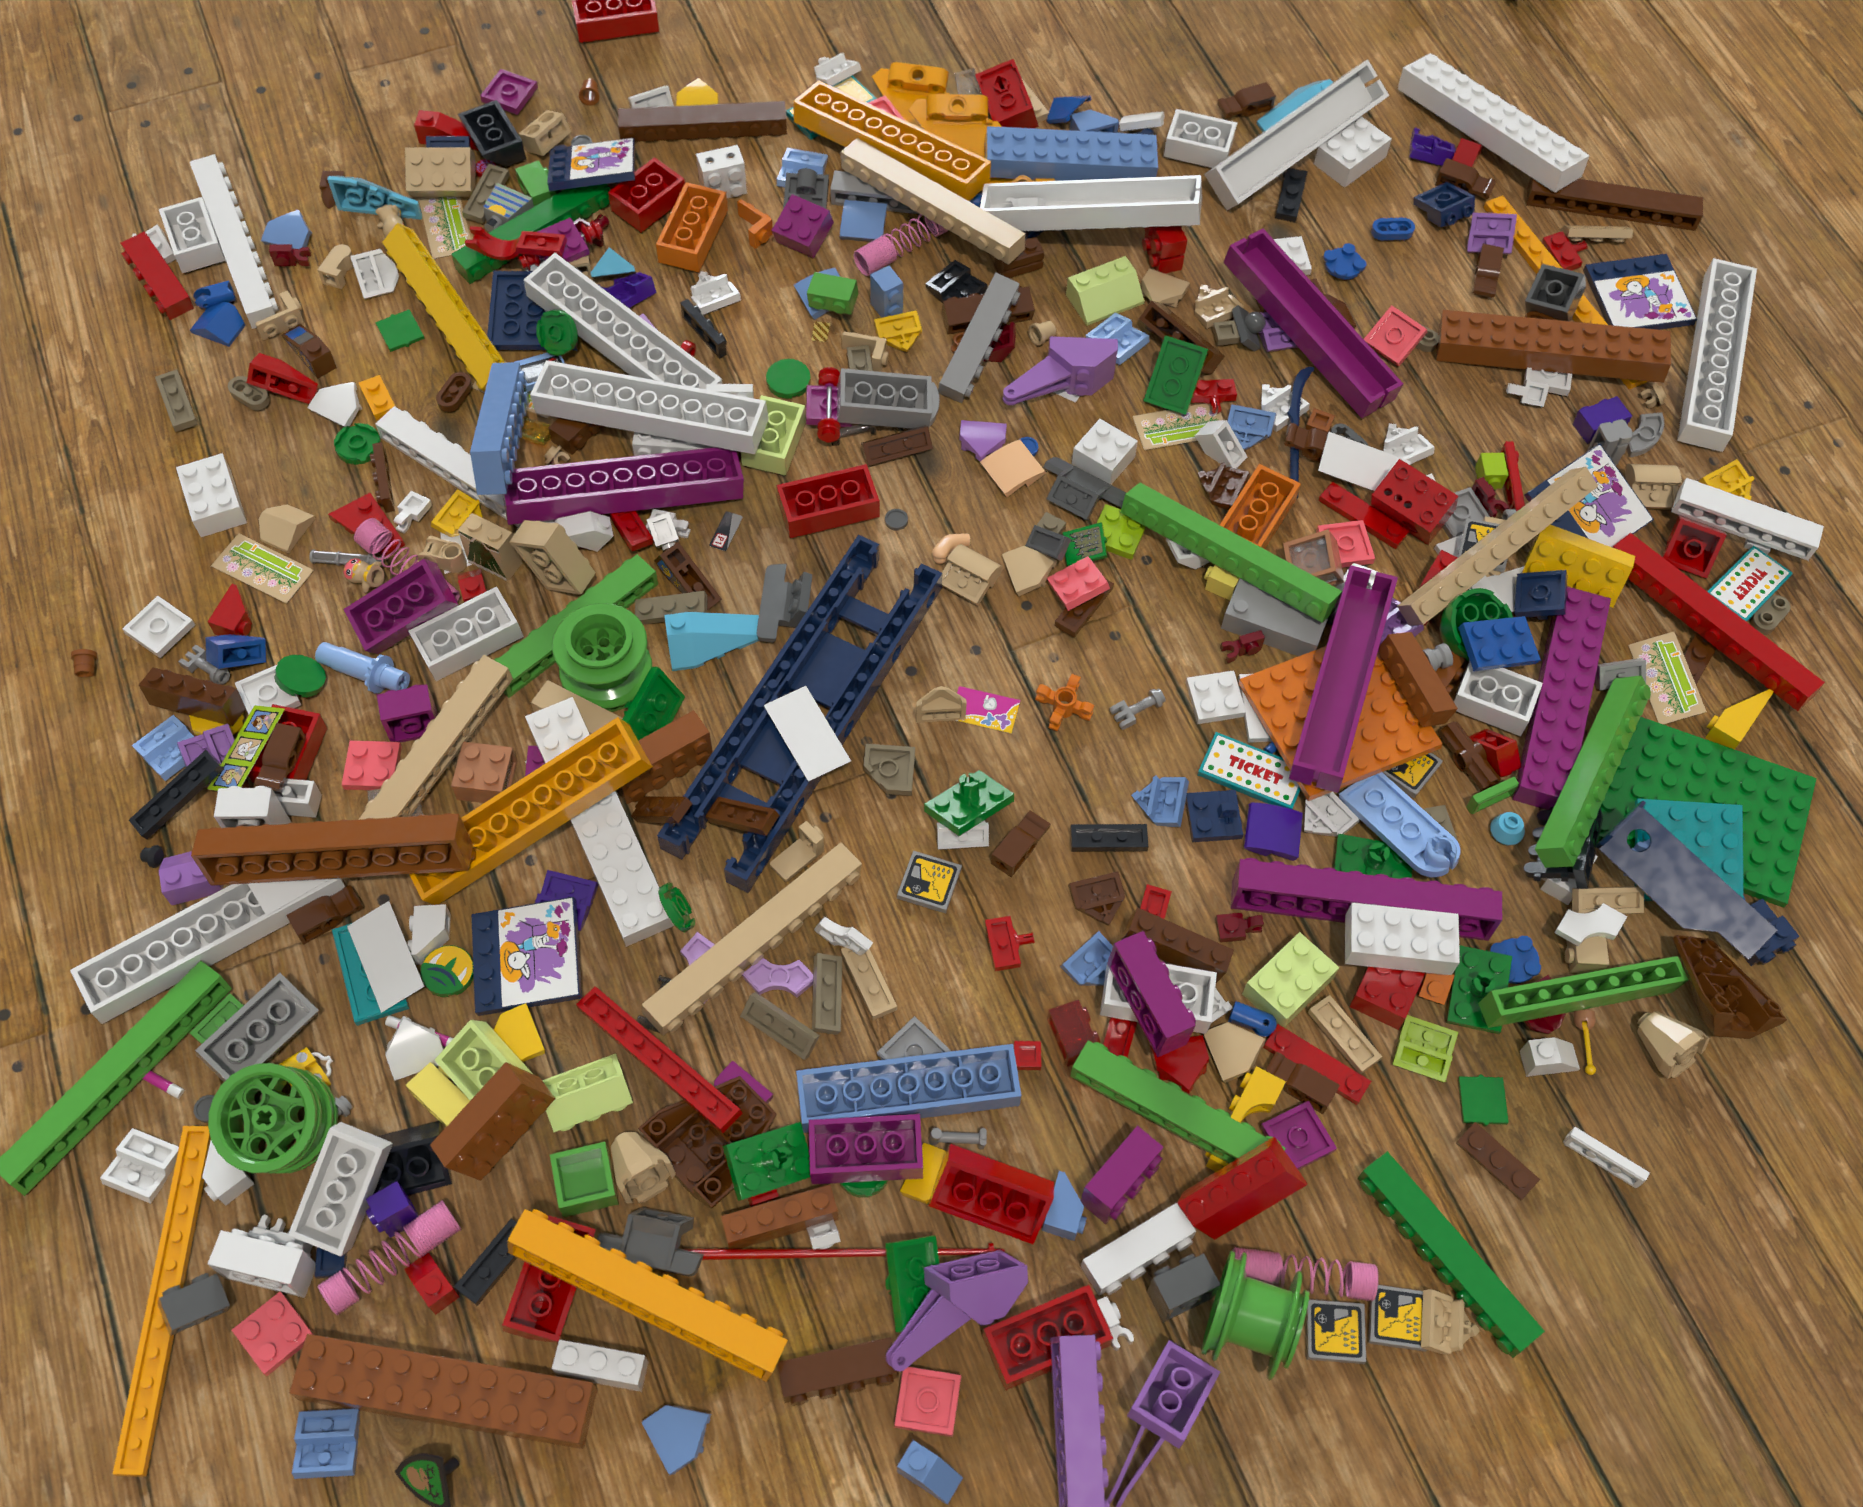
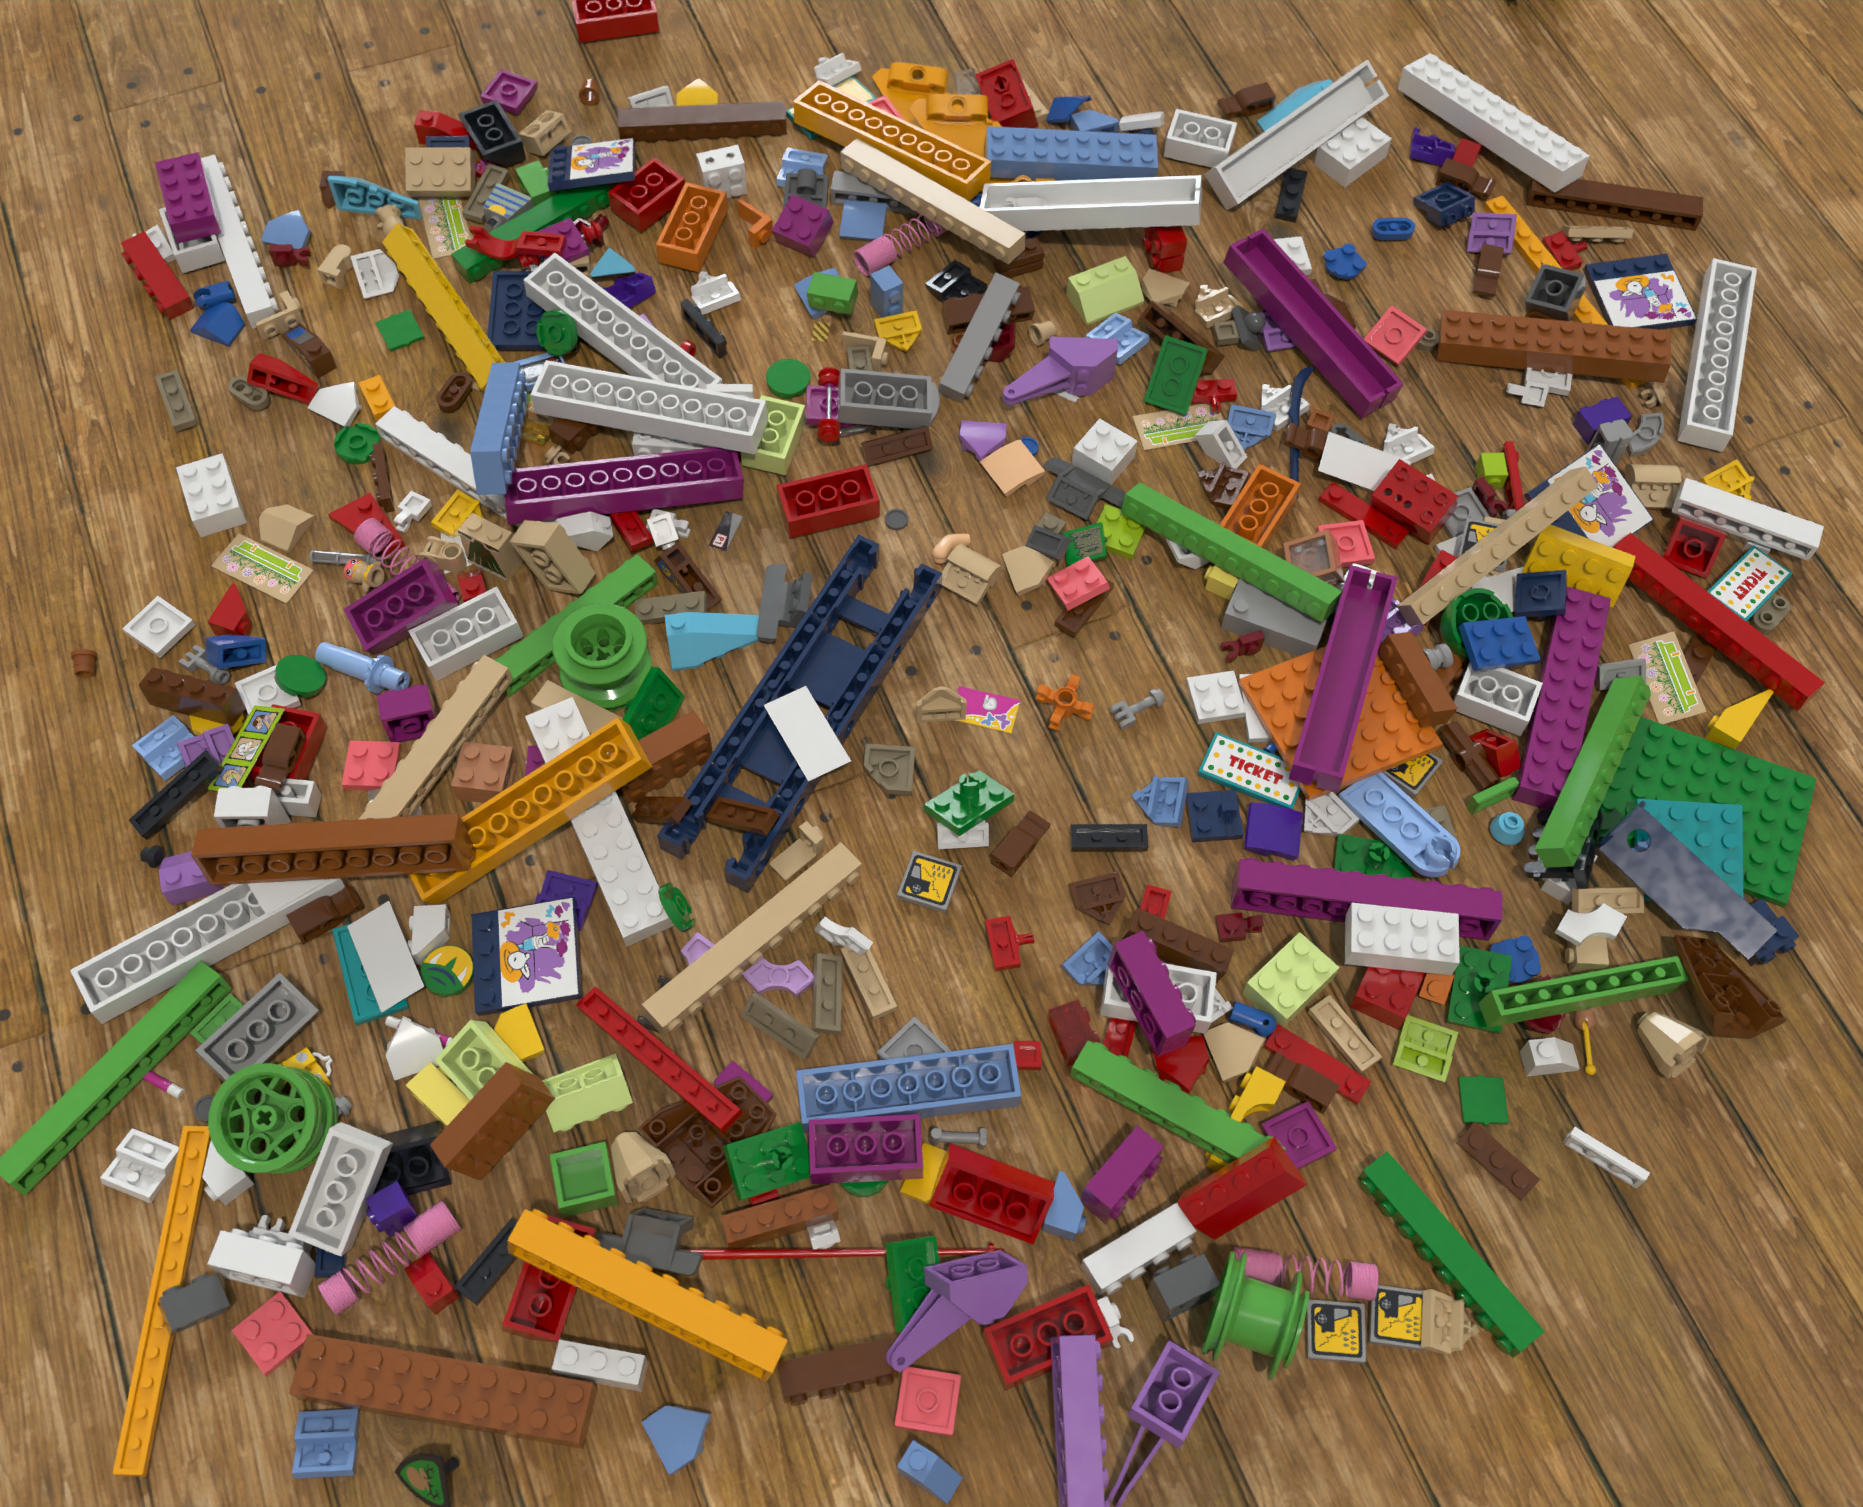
none -> magenta brick [155,152,222,243]

